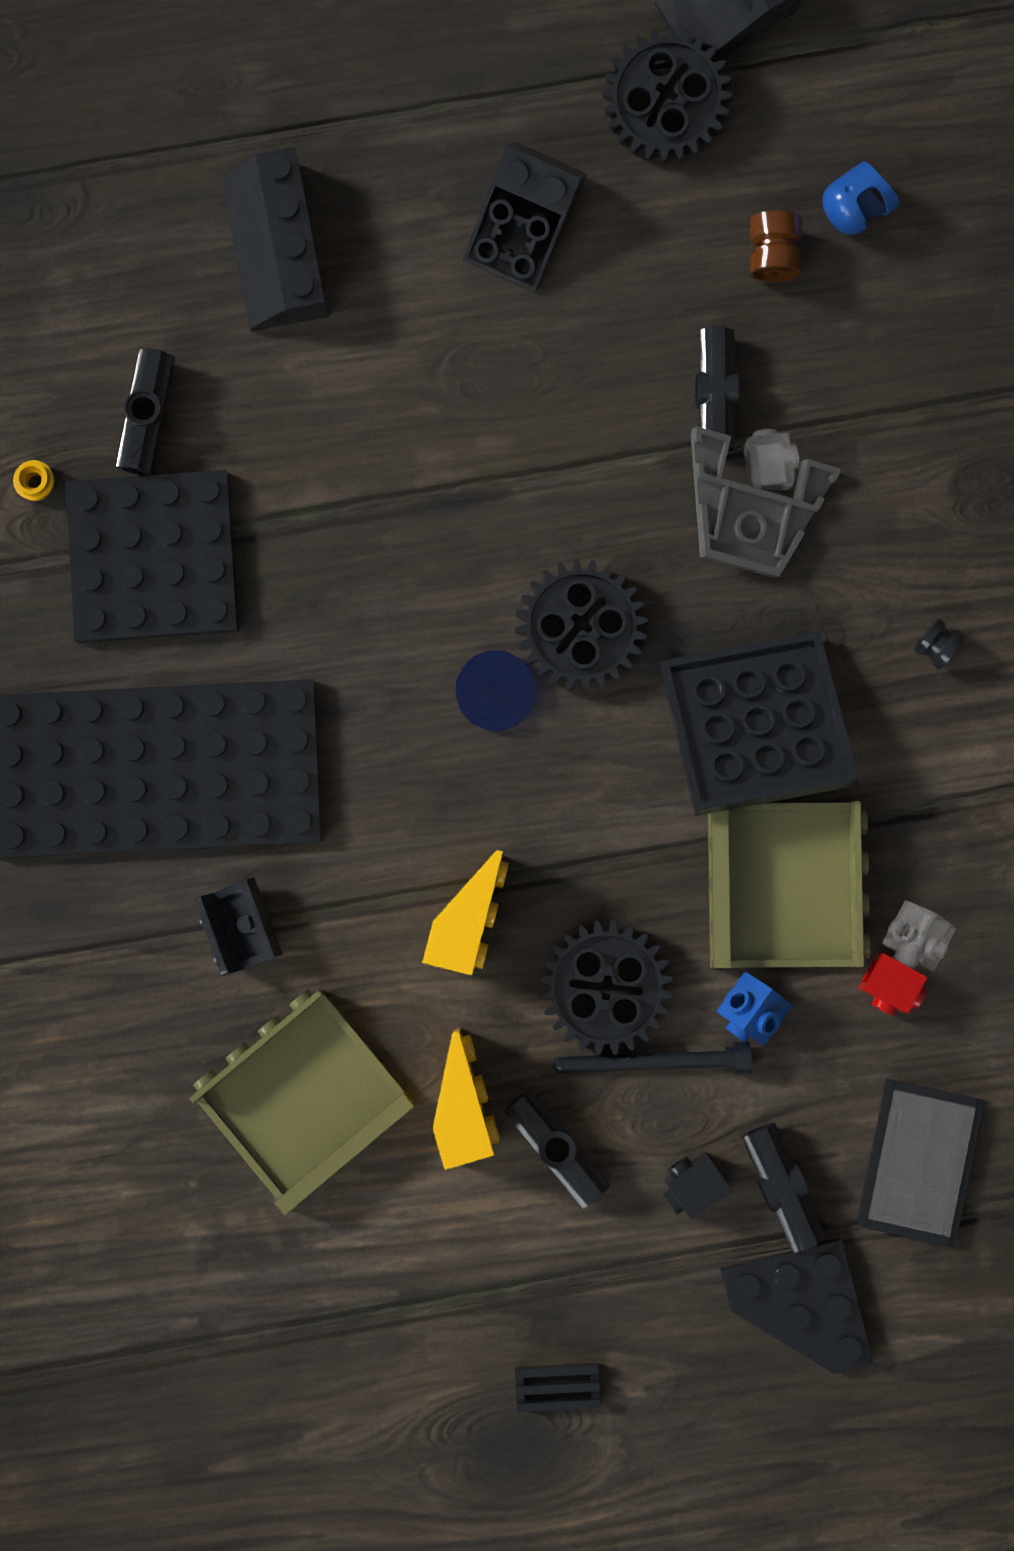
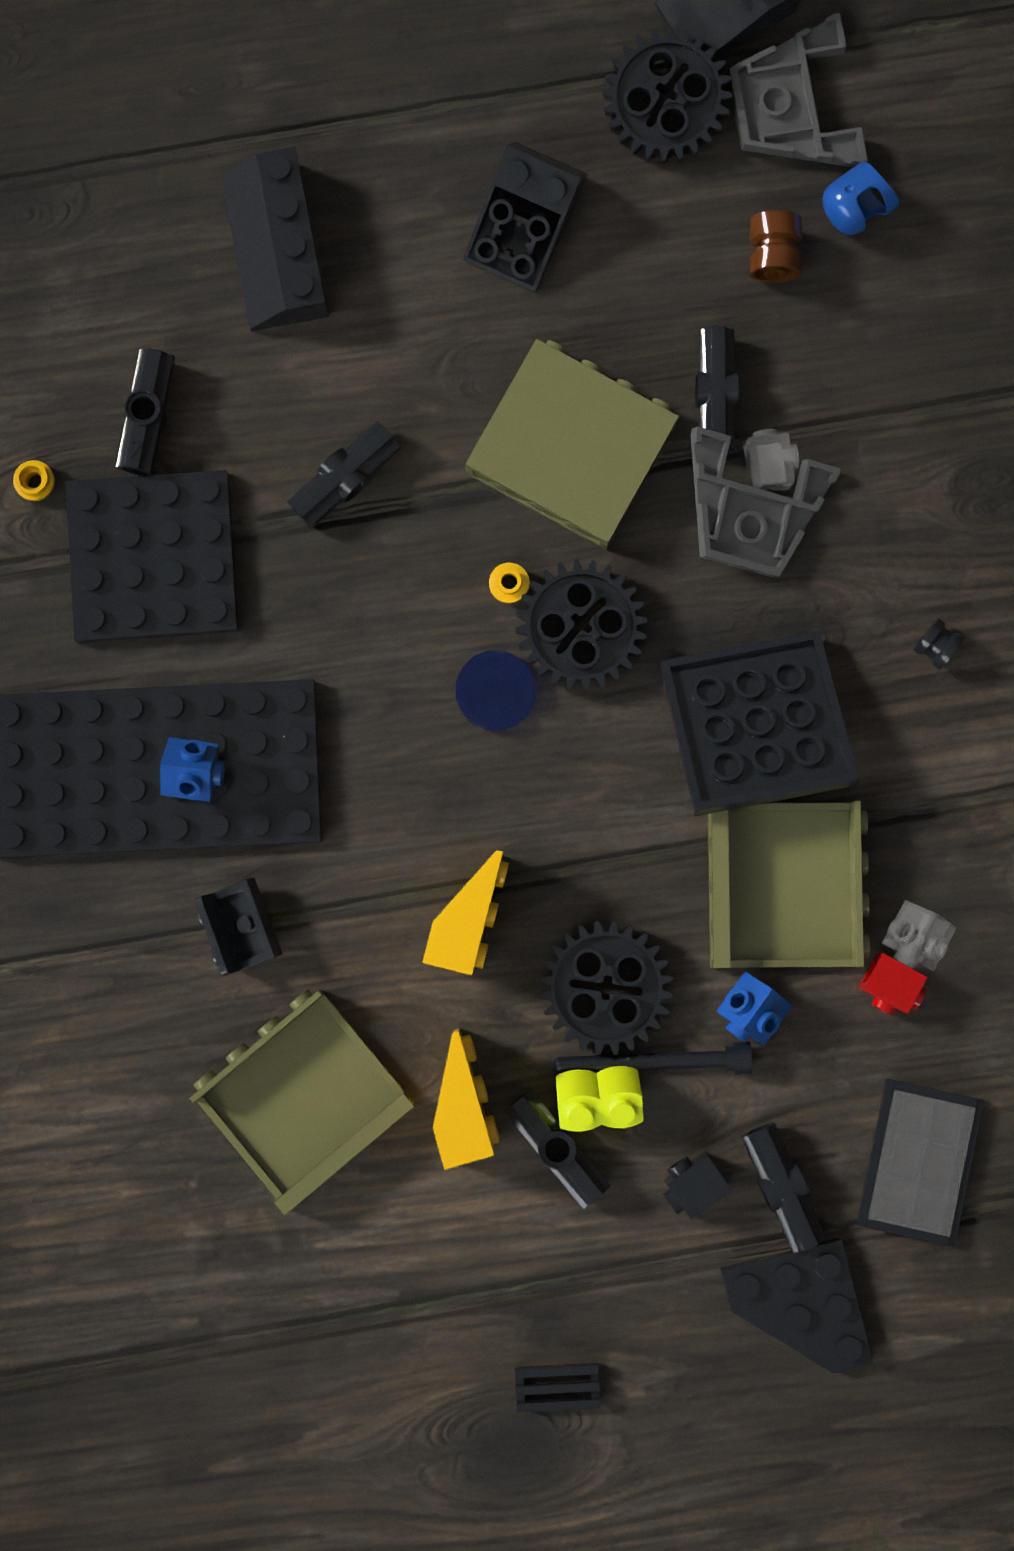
none -> blue brick [160,737,225,802]
none -> black piece [287,421,401,529]
none -> olive panel [465,338,679,550]
none -> yellow plate [489,563,530,604]
none -> neon yellow brick [555,1066,644,1132]
none -> dark grey wing [728,13,868,167]

